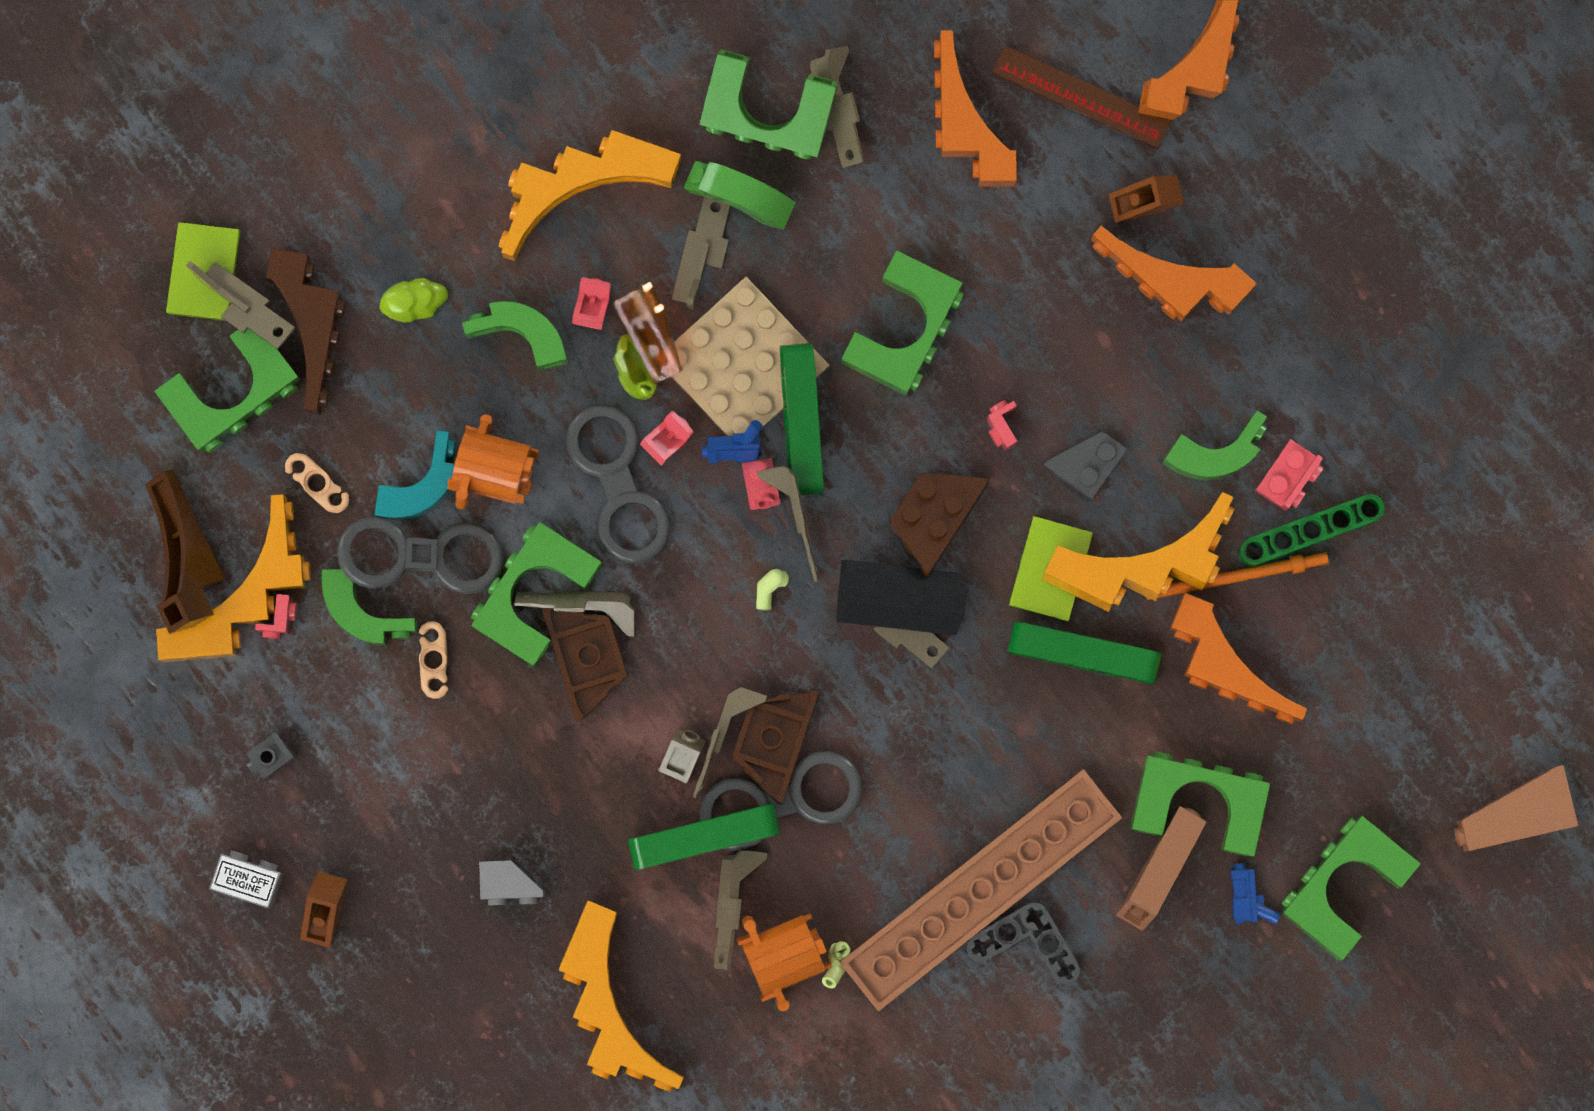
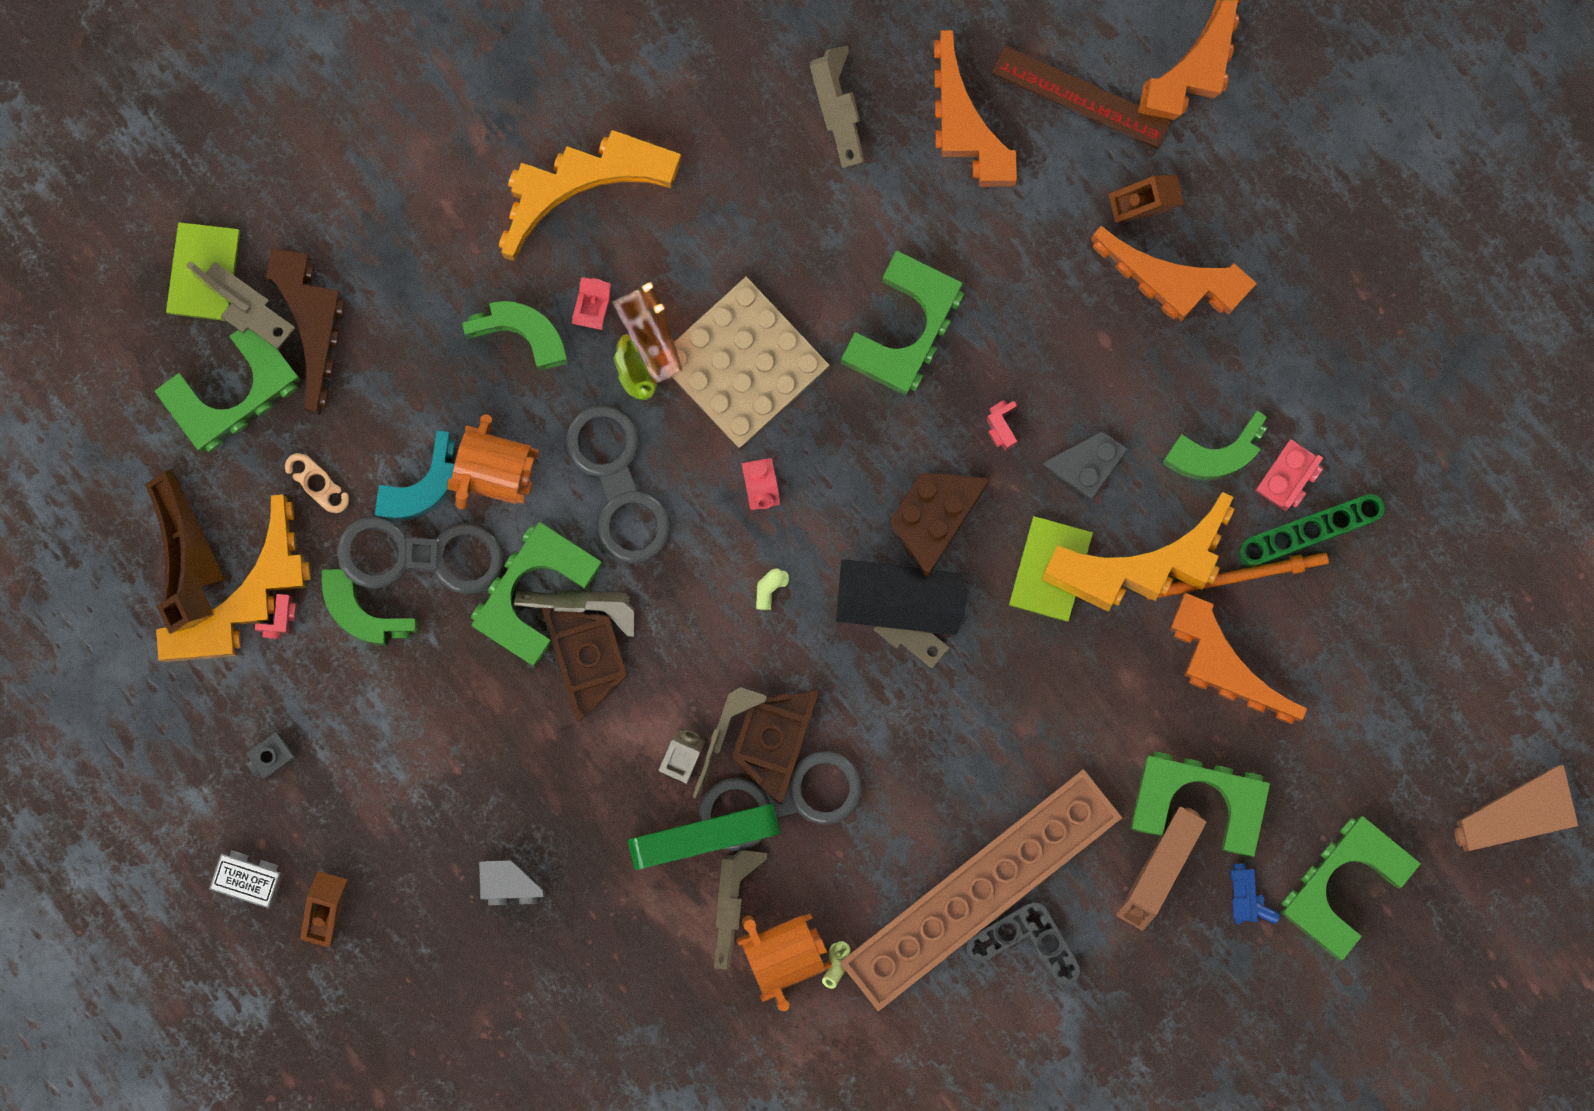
lime arm [379,278,448,323] -> none
light nougat piece [419,621,448,699] -> none
light orange arch [559,901,684,1092] -> none
coral bracket [640,411,694,466] -> none
dark tan piece [672,197,730,310] -> none
bright green arch [683,161,796,230] -> none
bright green arch [699,49,839,159] -> none
blue piece [702,420,762,463] -> none
dark tan piece [757,465,819,582] -> none
green beam [780,343,823,496] -> none
green beam [1007,622,1162,684] -> none

